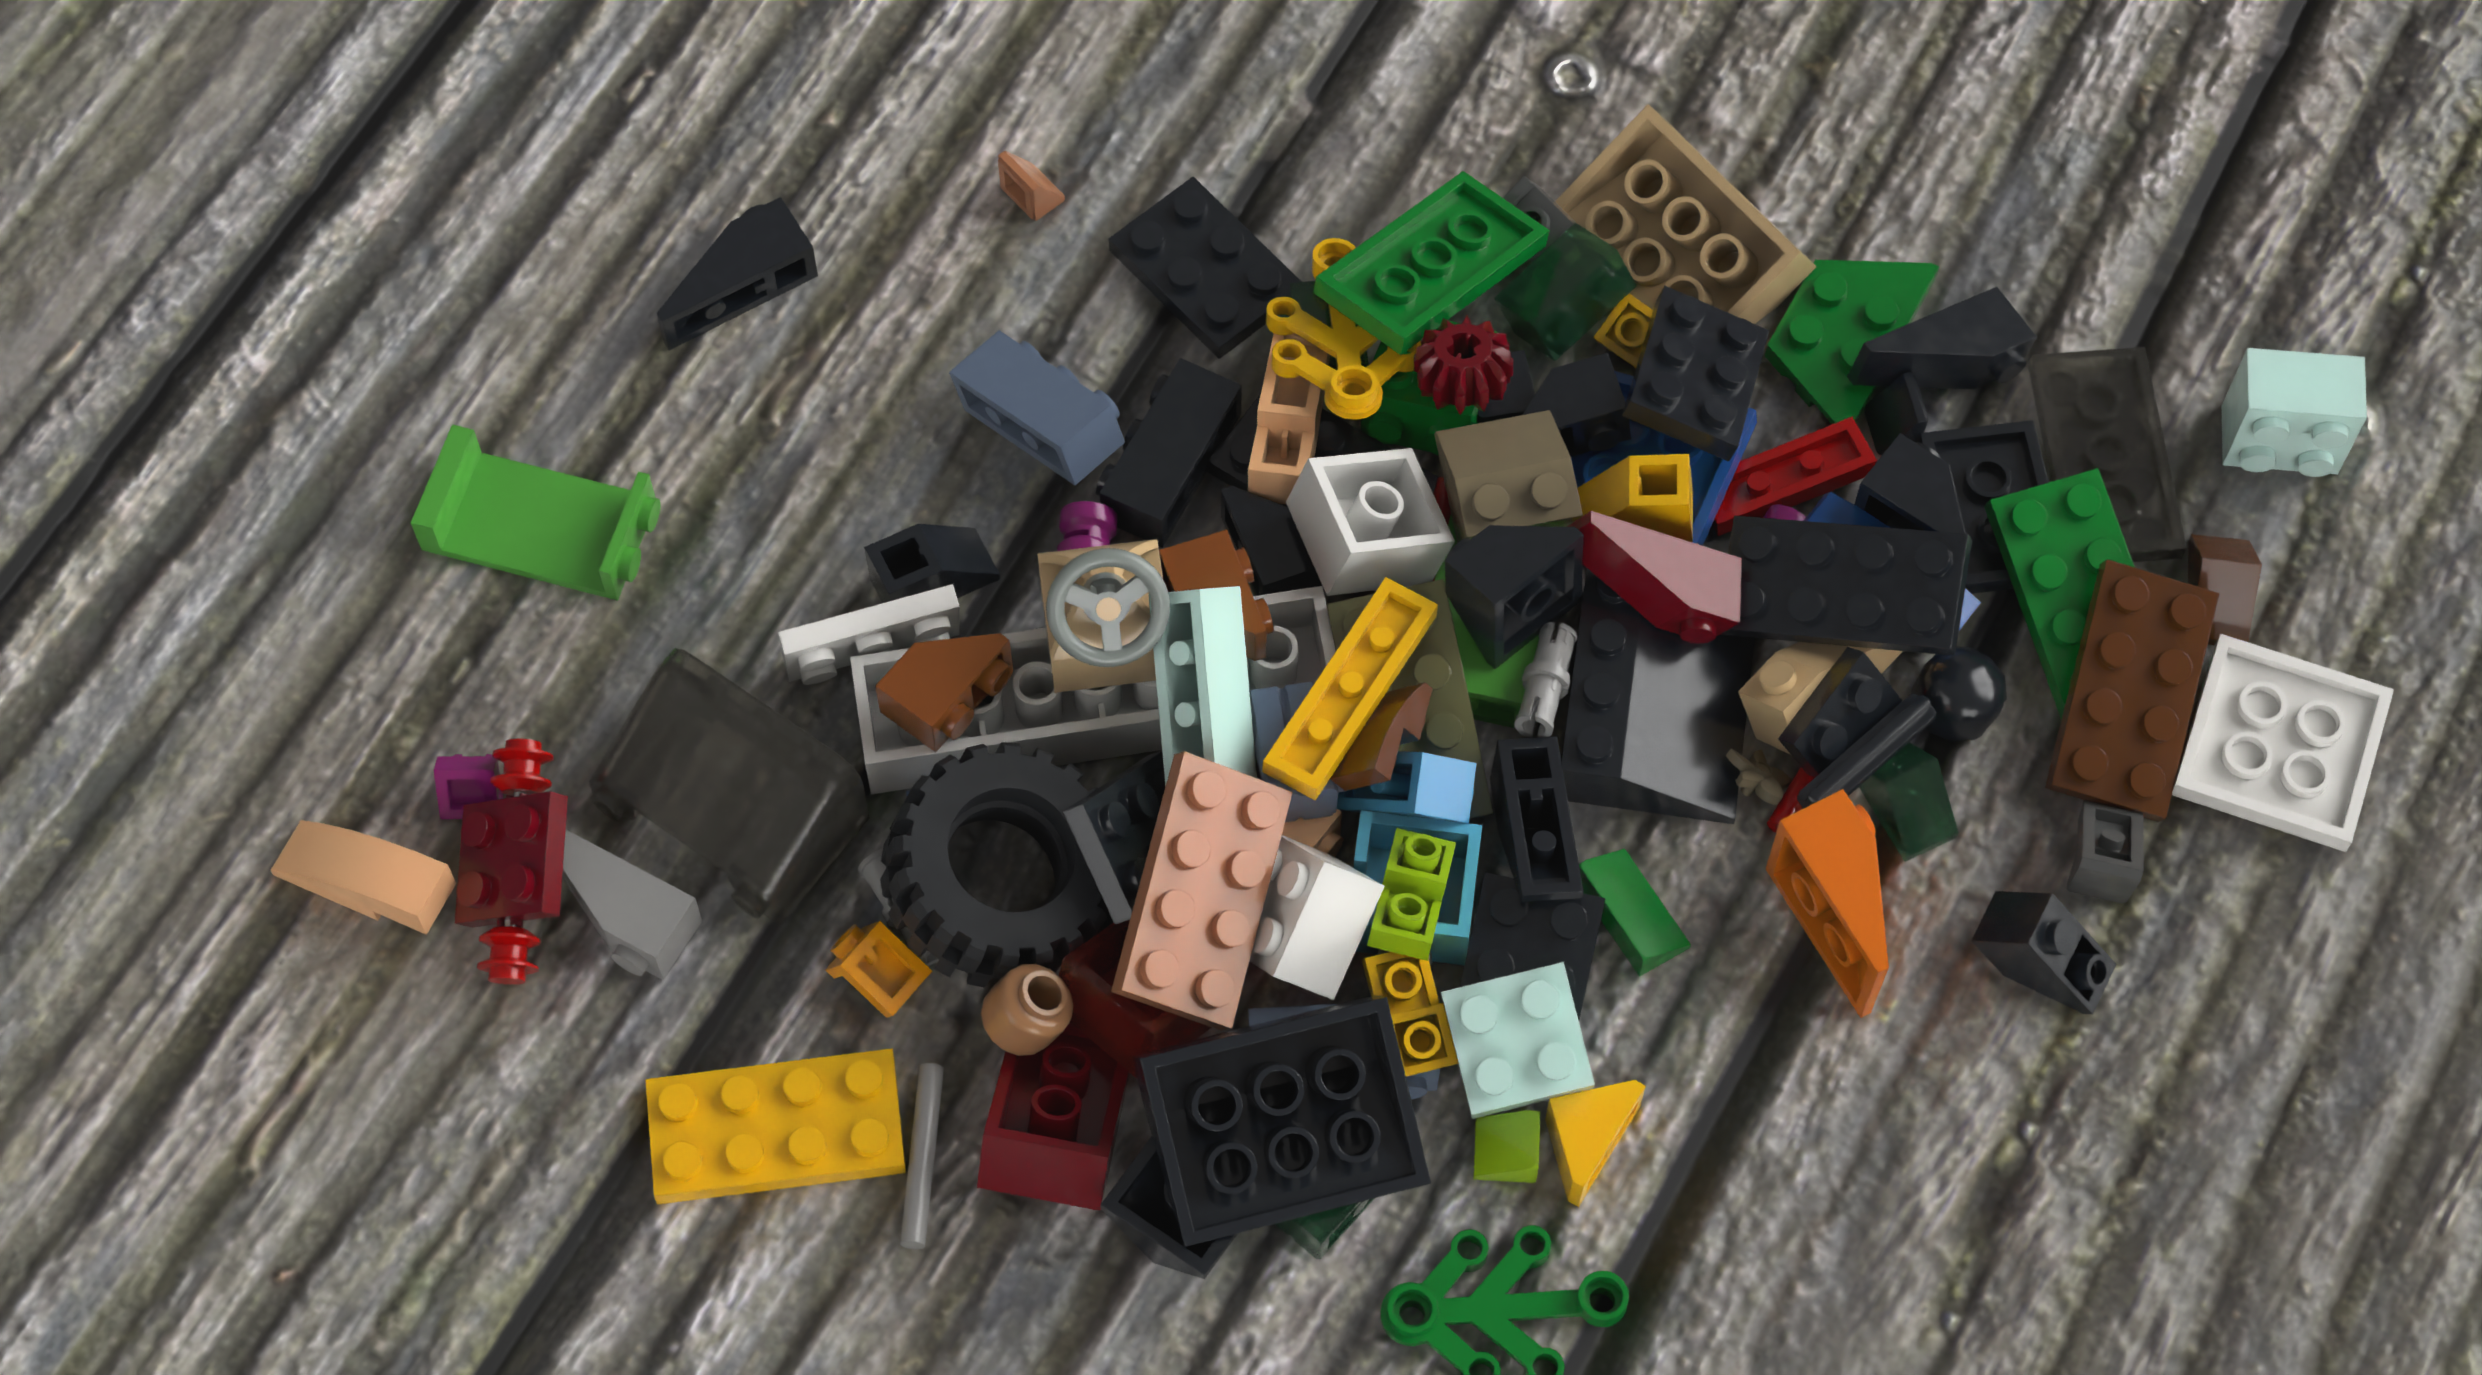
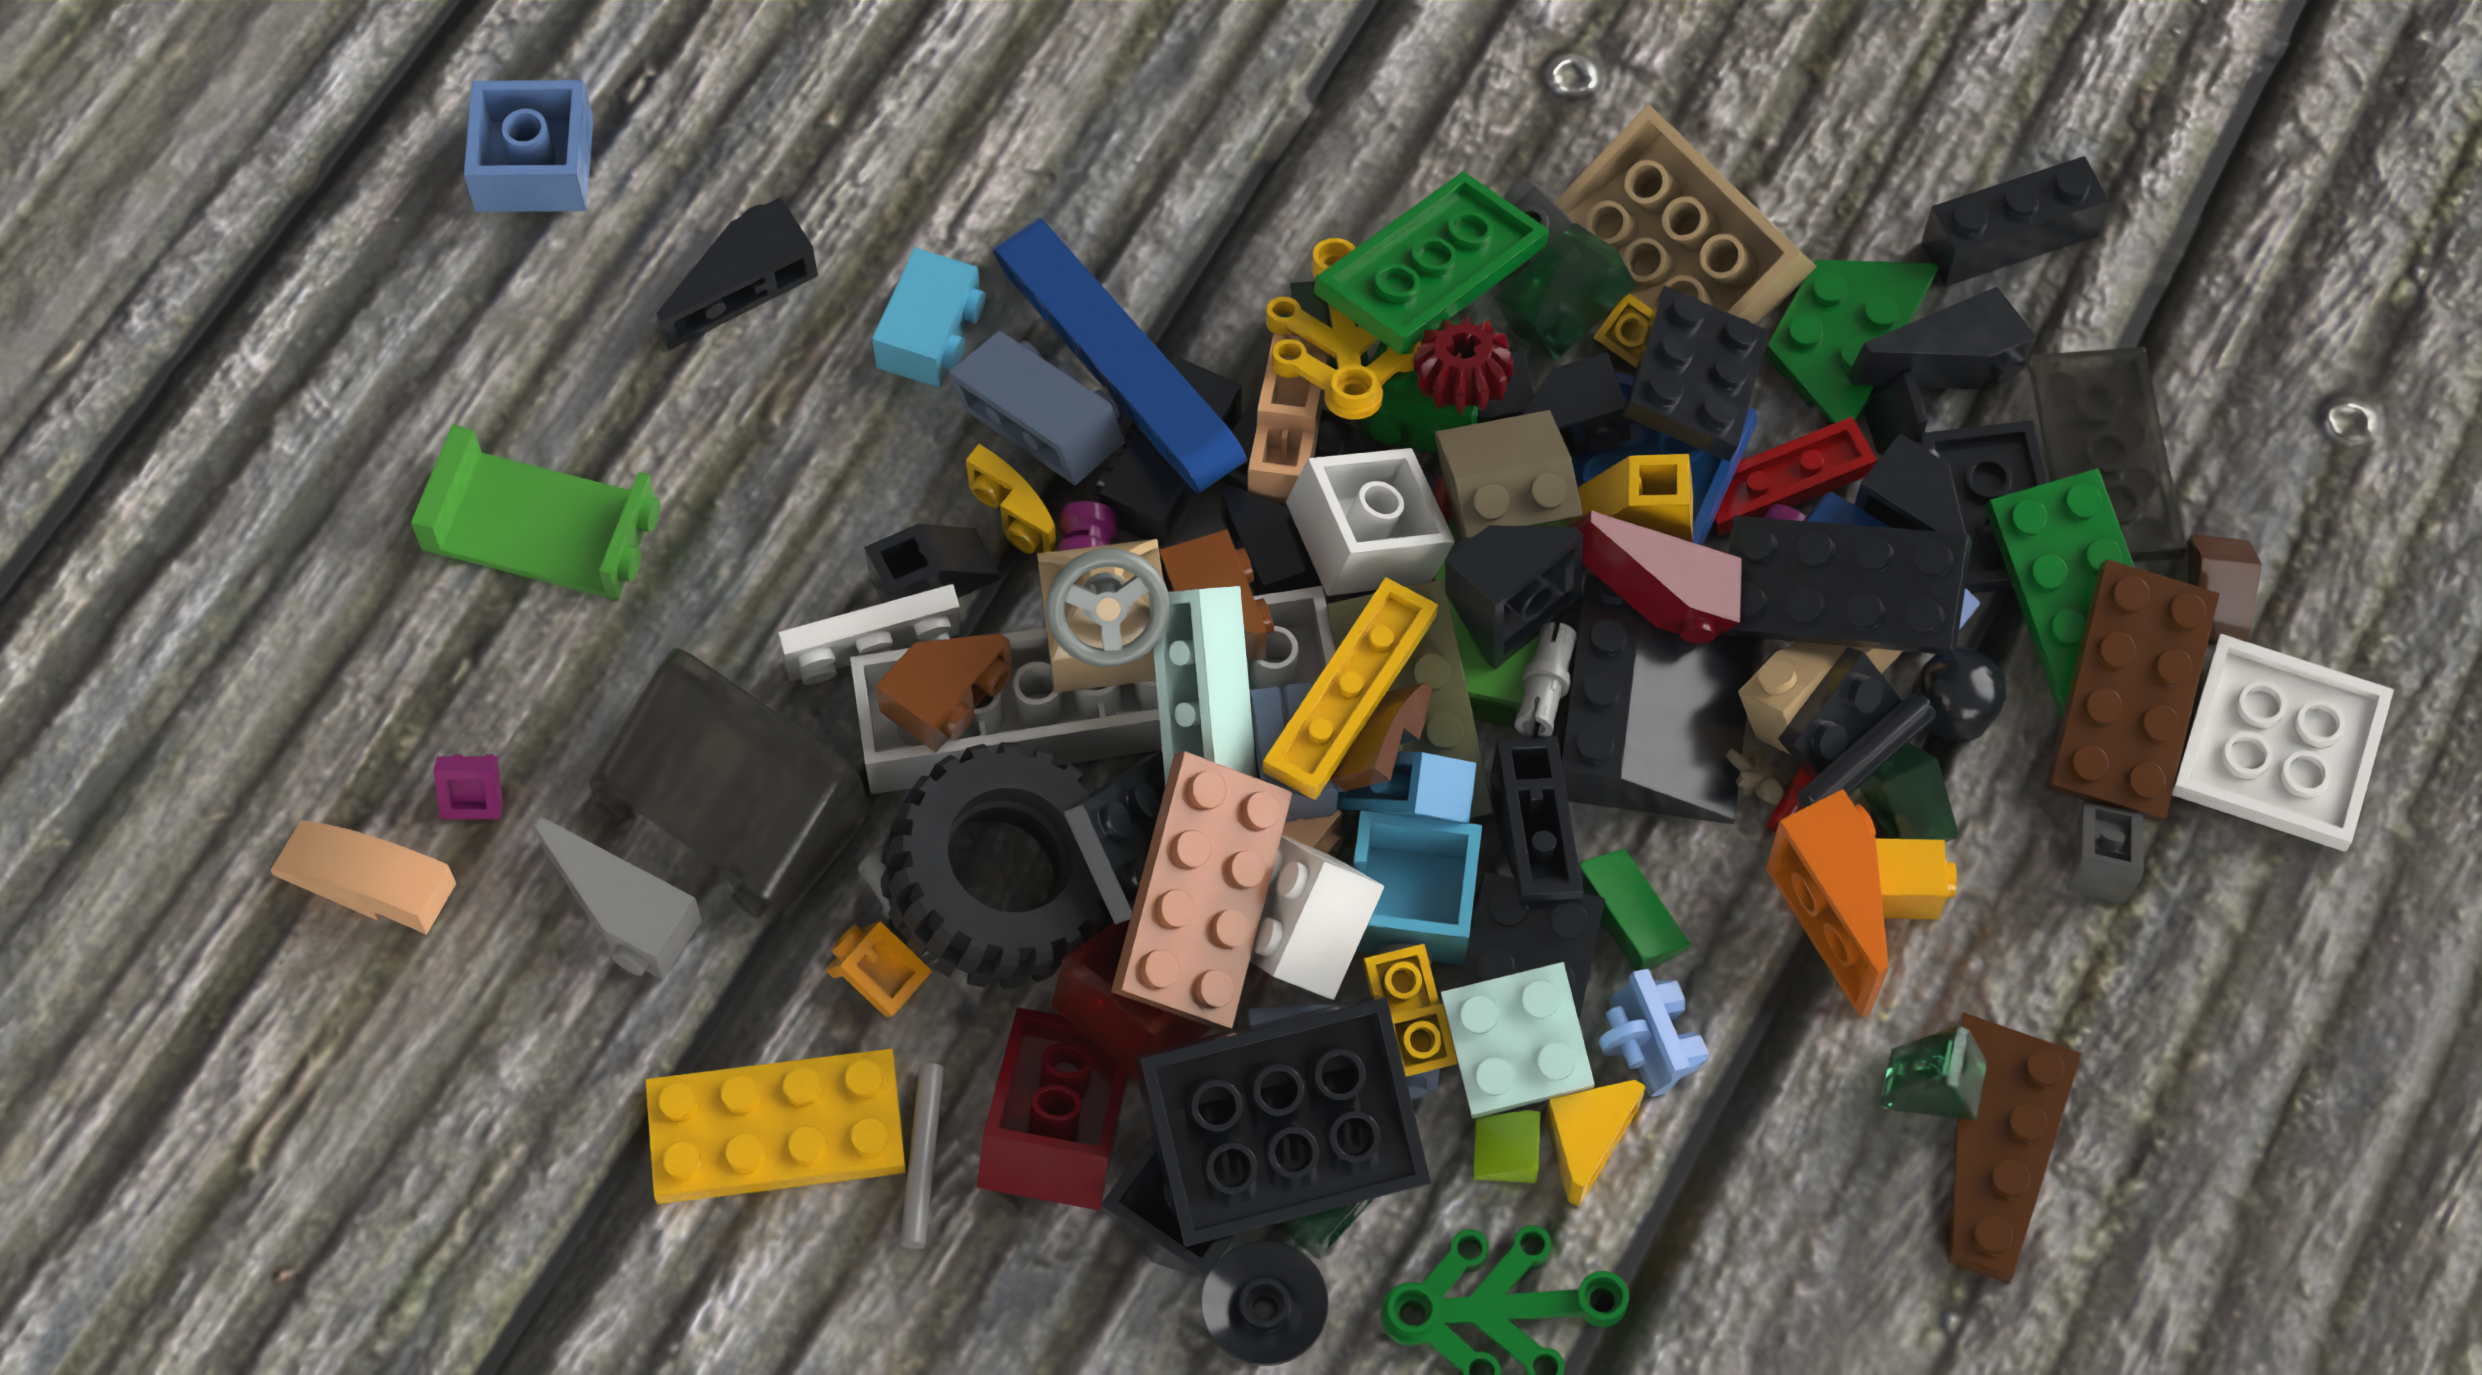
dark red plate [455,738,568,985] -> none
medium nougat head [981,964,1074,1056] -> none
nougat slope [998,151,1065,221] -> none
black plate [1109,177,1304,359] -> none
lime slope [1367,828,1456,961] -> none
black slope [1971,891,2117,1015] -> none
light aqua brick [2221,348,2367,477] -> none
none -> medium blue brick [464,80,593,212]
none -> medium azure brick [872,247,986,388]
none -> yellow slope [966,444,1057,554]
none -> blue beam [992,217,1247,494]
none -> black dish [1201,1241,1329,1366]
none -> light blue hips [1598,969,1709,1097]
none -> yellow brick [1876,839,1957,920]
none -> clear green slope [1880,1025,1987,1120]
none -> black brick [1921,156,2110,287]
none -> reddish brown wing [1949,1012,2082,1284]

